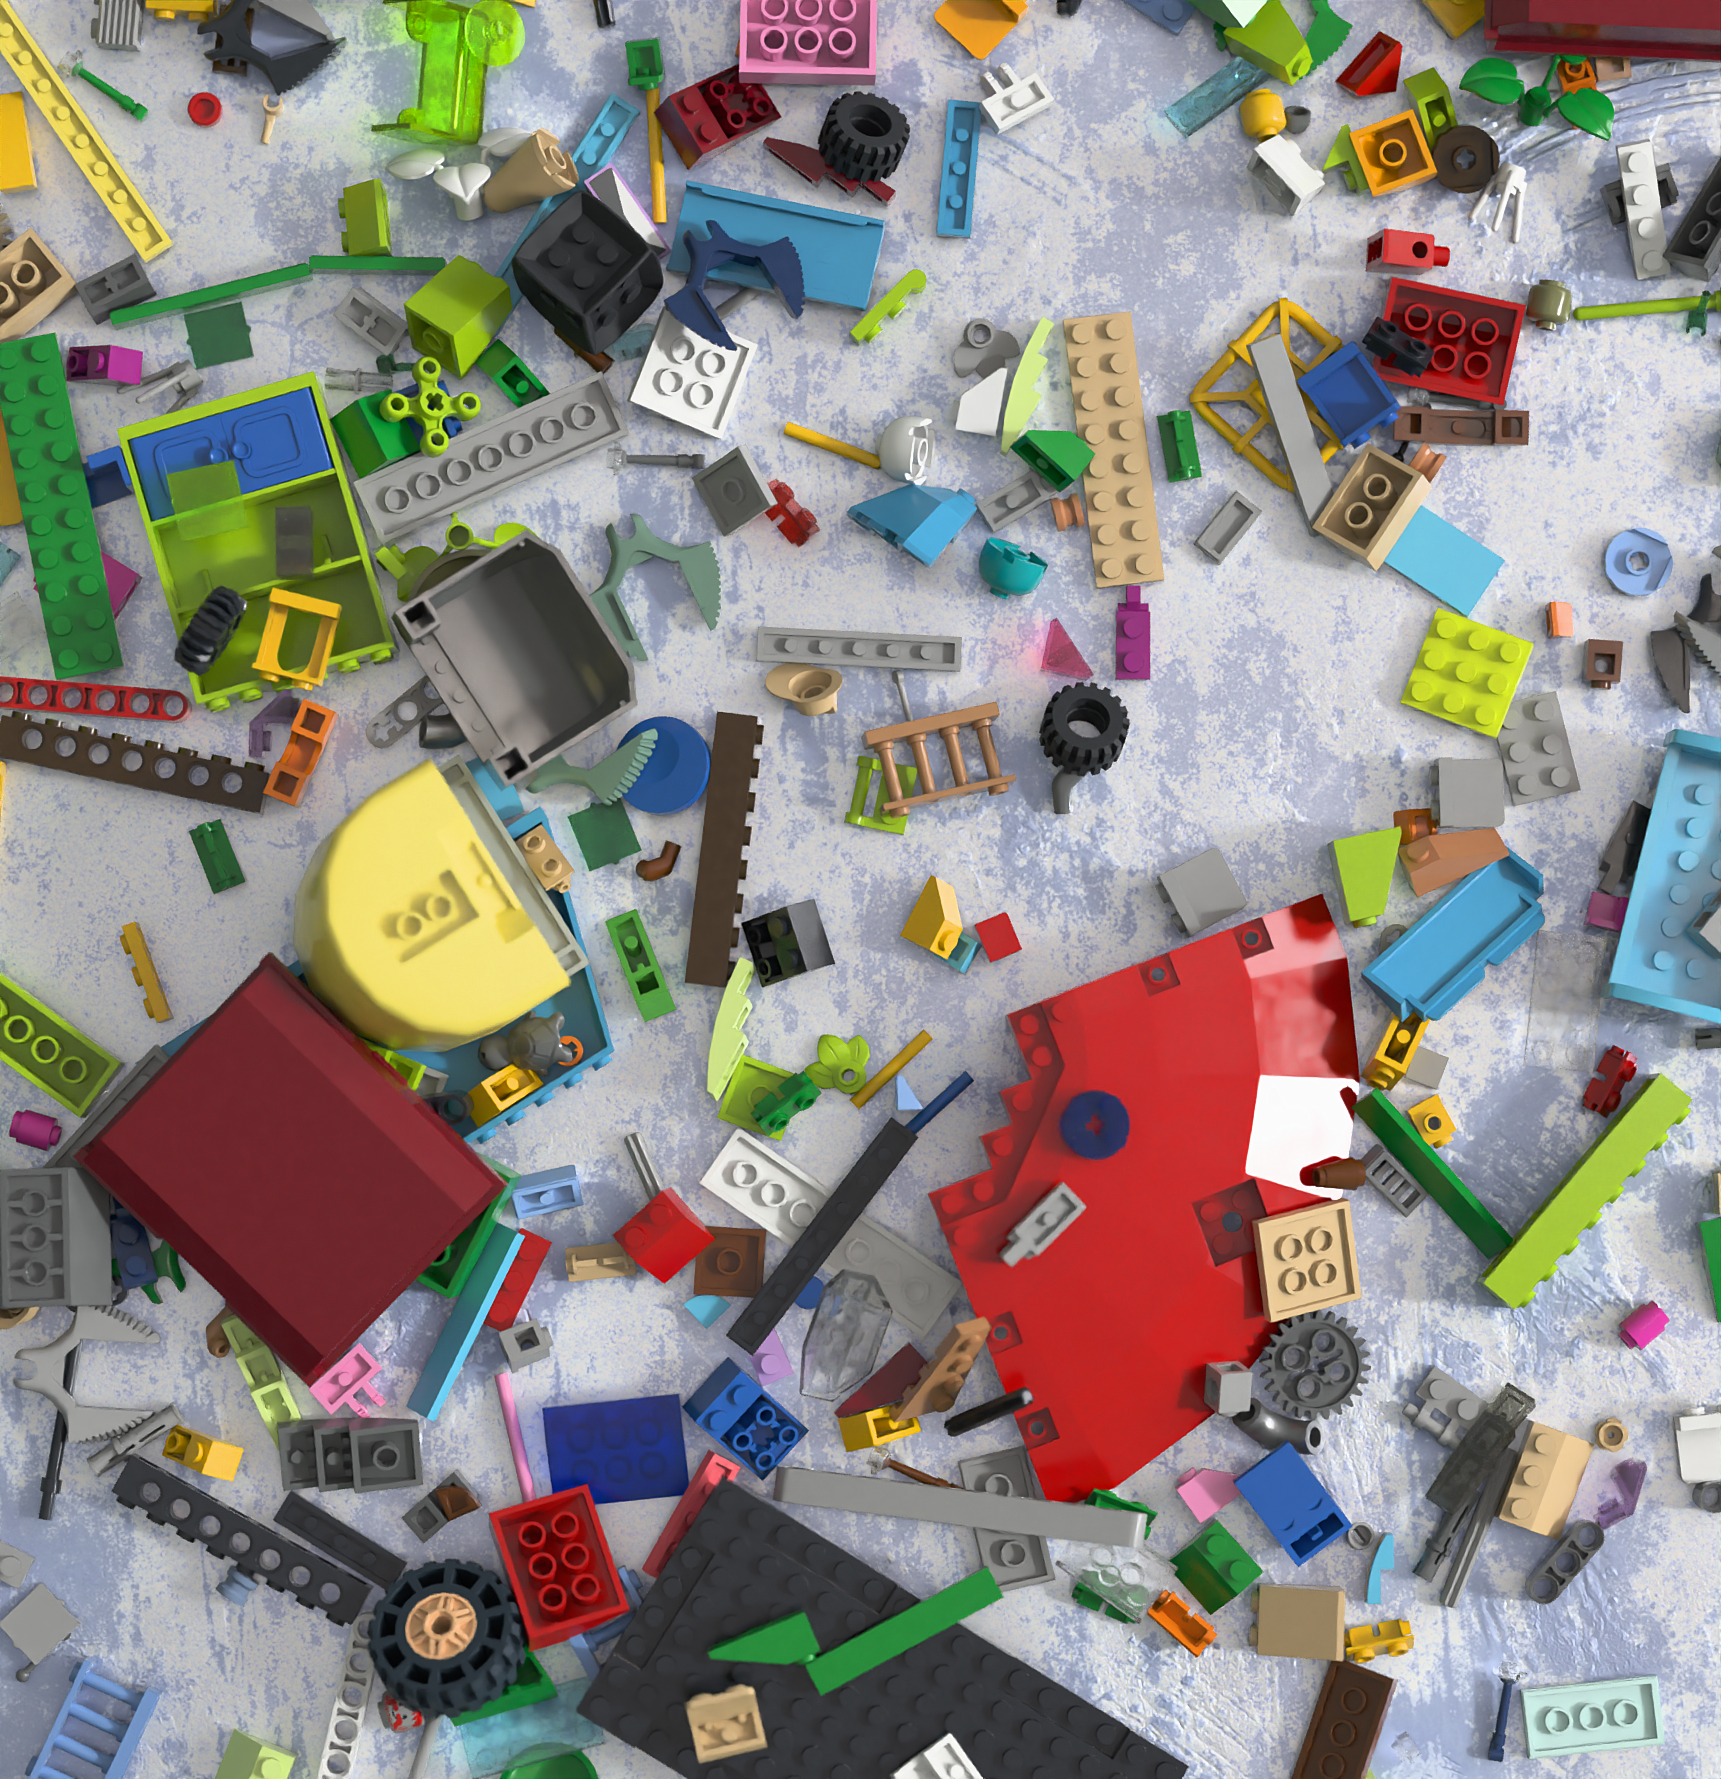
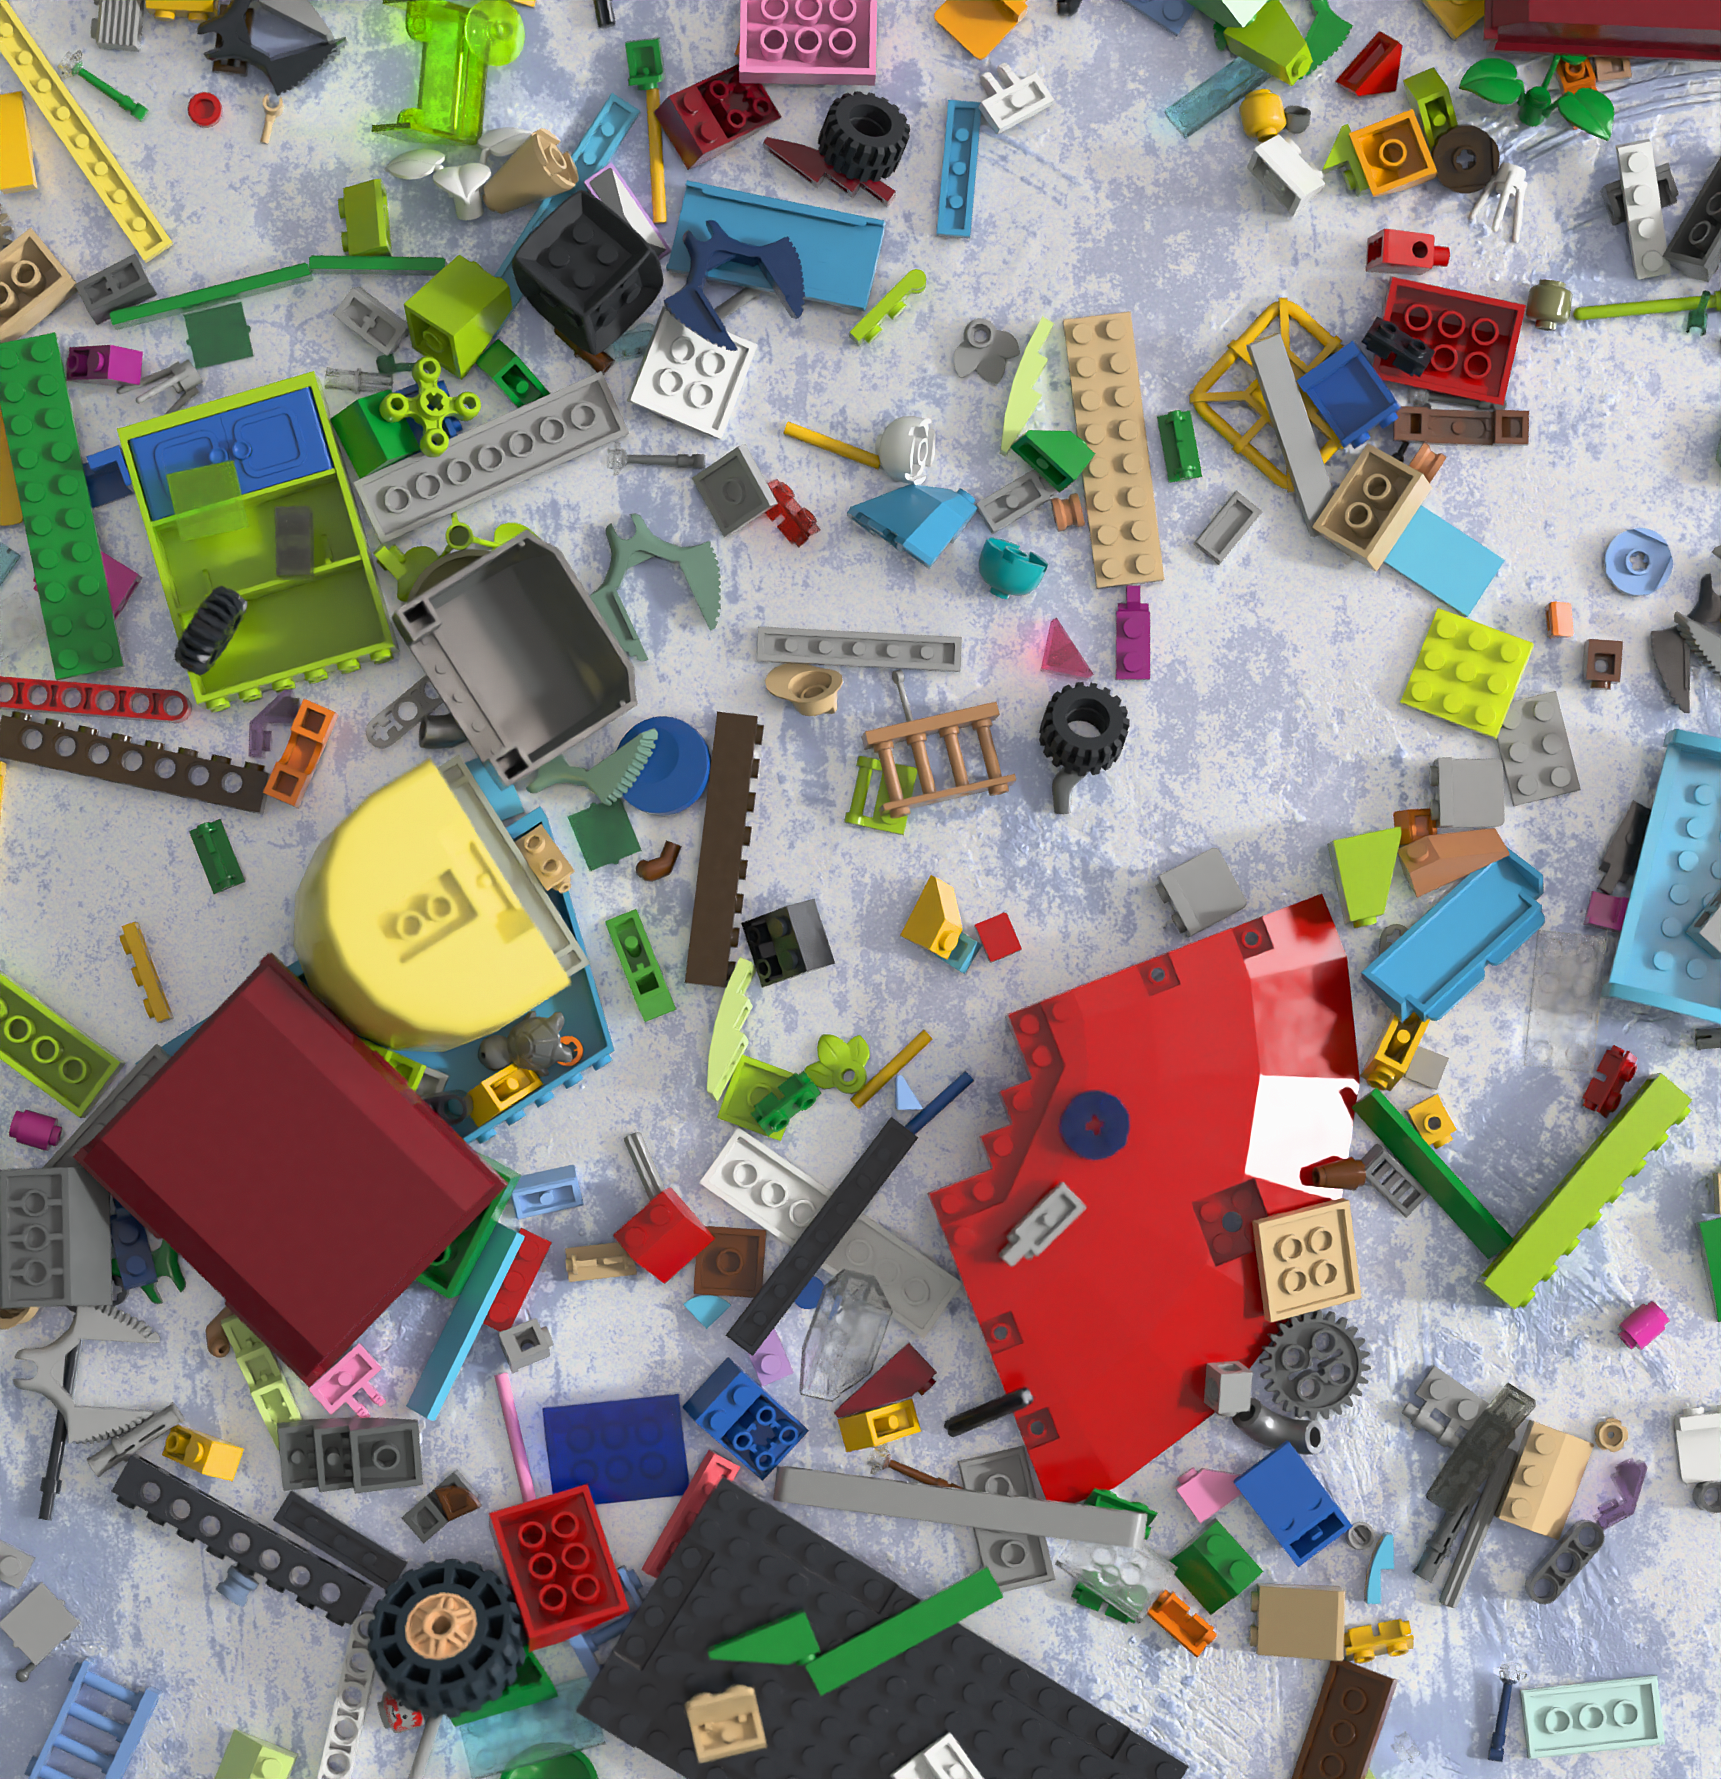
yellow panel [252,588,342,691] -> none
medium nougat wing [888,1317,991,1423] -> none
white slope [950,367,1008,436] -> none

